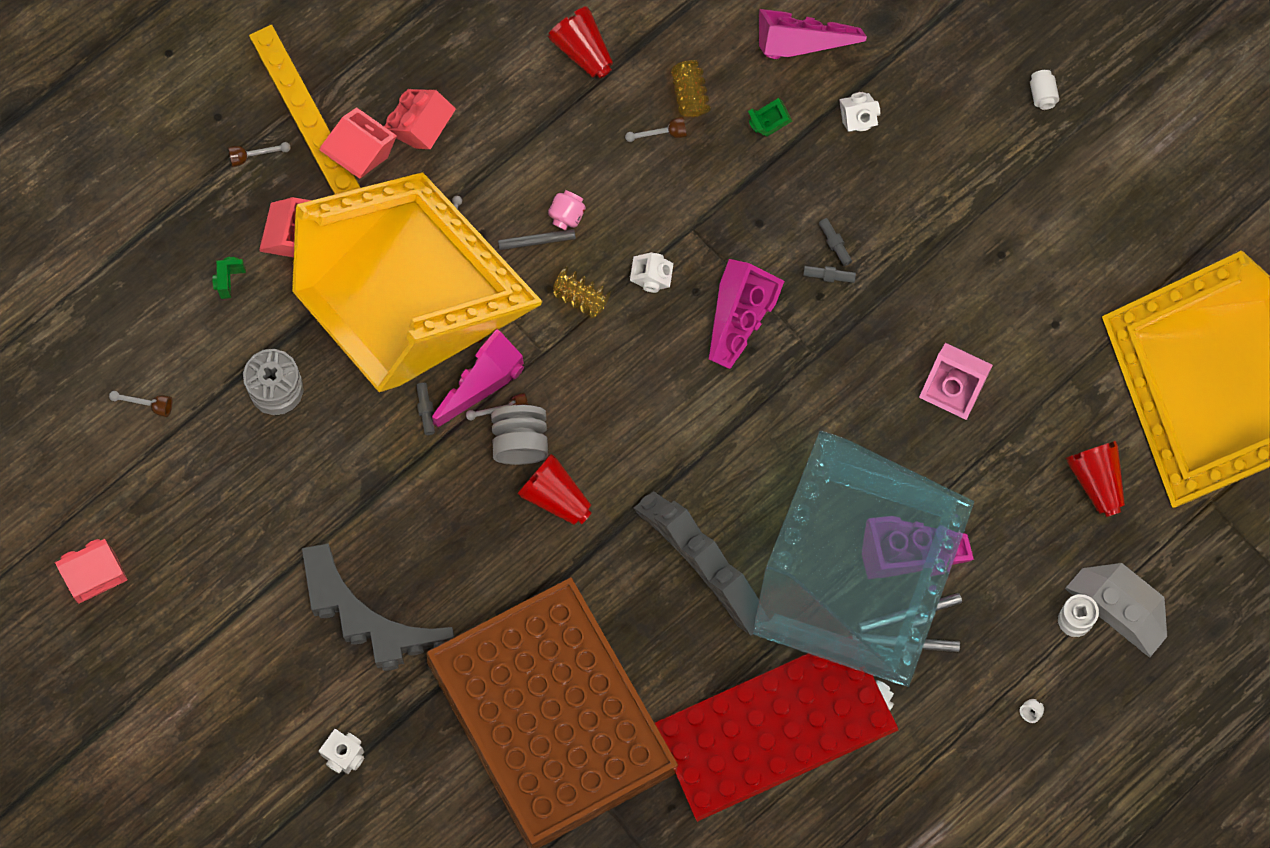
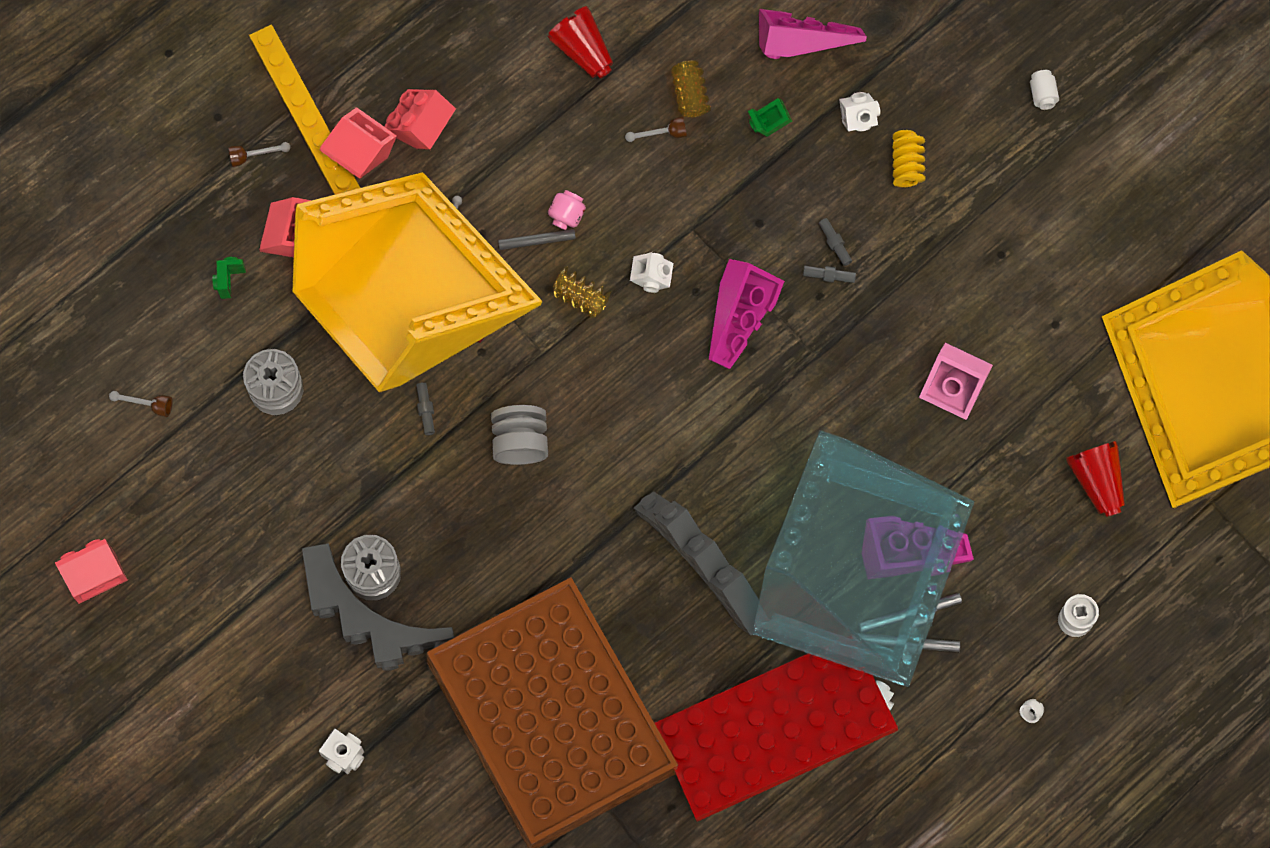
dark pink wedge [432,329,524,427] -> none
light grey hinge [466,393,528,420] -> none
red cone [517,454,592,525] -> none
light grey wedge [1065,563,1167,658] -> none
none -> light grey wheel [341,535,401,600]
none -> yellow piece [892,130,925,188]

